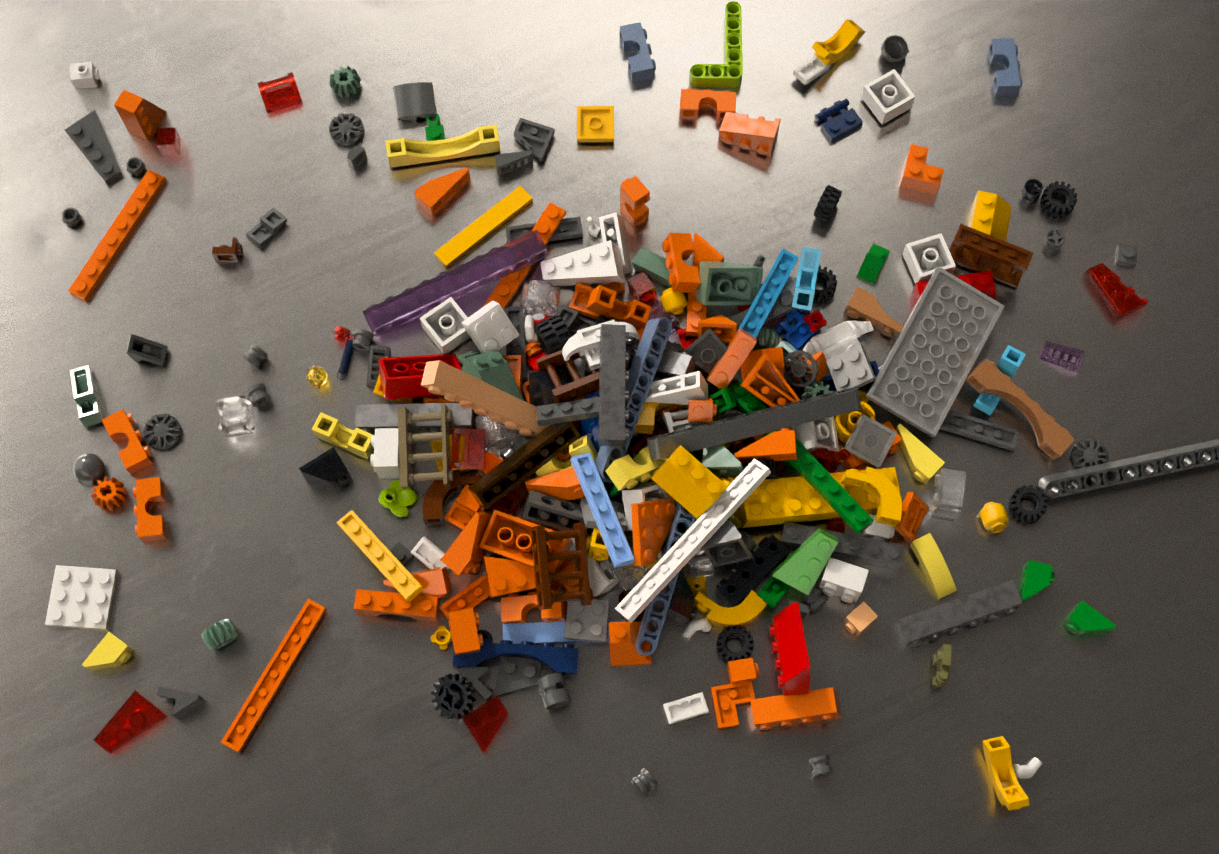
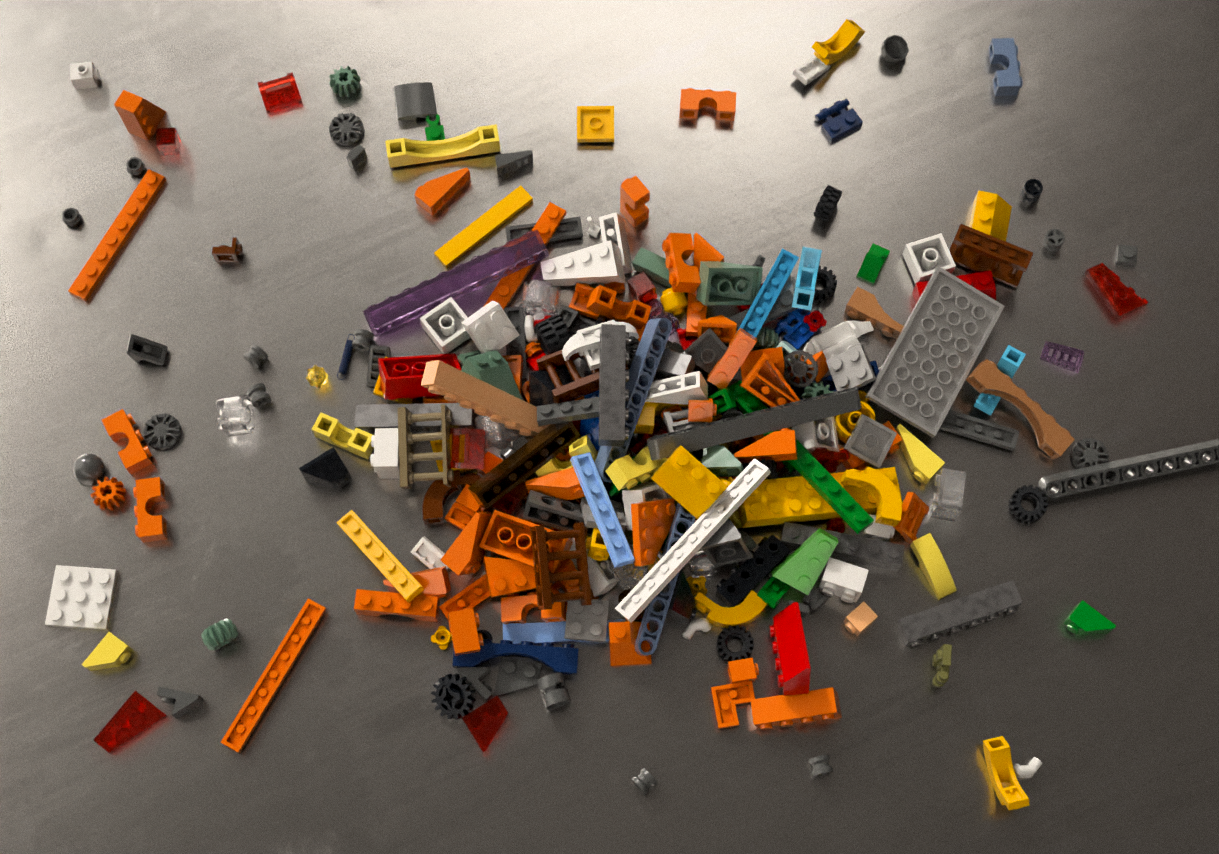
dark grey wing [65,110,122,184] -> none
sand green slope [70,365,103,428] -> none
dark grey slope [246,208,287,248] -> none
clear red plate [332,326,351,342] -> none
lime plate [379,479,419,517] -> none
dark grey plate [390,542,414,567] -> none
dark grey wing [514,118,555,162] -> none
sand blue arch [619,22,656,82] -> none
white plate [663,692,709,725] -> none
lime beam [689,1,743,88] -> none
orange wedge [718,112,781,156] -> none
white brick [861,69,916,125] -> none
orange brick [900,144,944,195] -> none
yellow head [979,502,1009,533] -> none
green slope [1019,560,1055,603] -> none
black tyre [1040,181,1077,218] -> none

